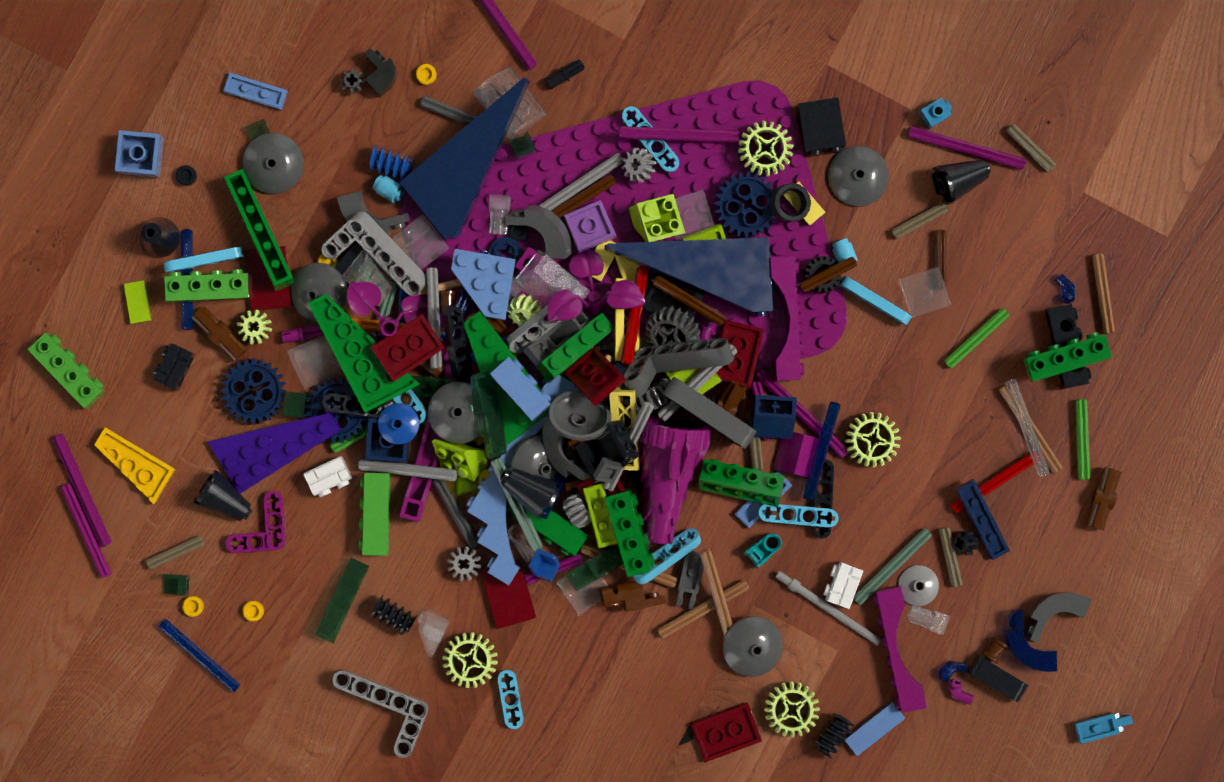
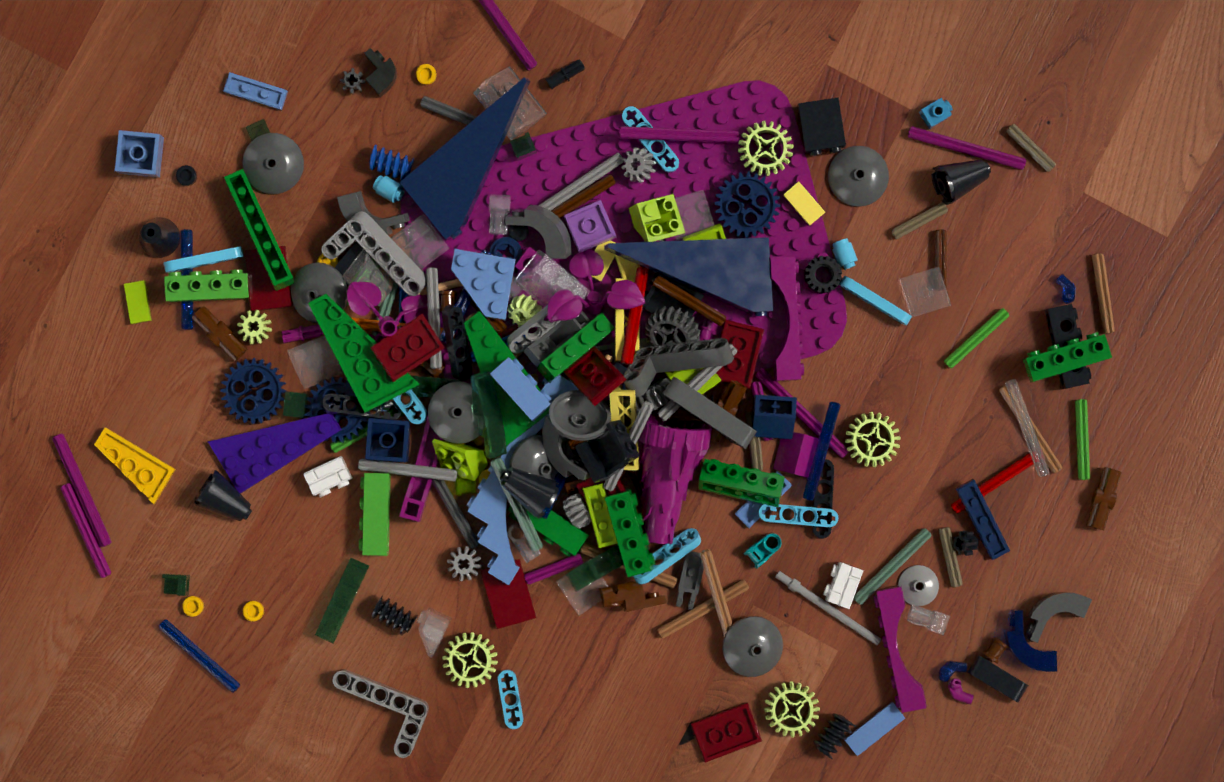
bright green brick [28,332,106,409] -> none
dark tan axle [146,536,204,569] -> none
black brick [153,343,196,391] -> none
magenta beam [226,491,286,553] -> none
blue dish [378,403,419,444] -> none
blue panel [529,549,560,583] -> none
dark grey tile [593,457,622,484] -> none
black tyre [770,183,811,223] -> none
reddish brown axle [800,257,857,292] -> none
dark azure hinge [1074,713,1133,744] -> none

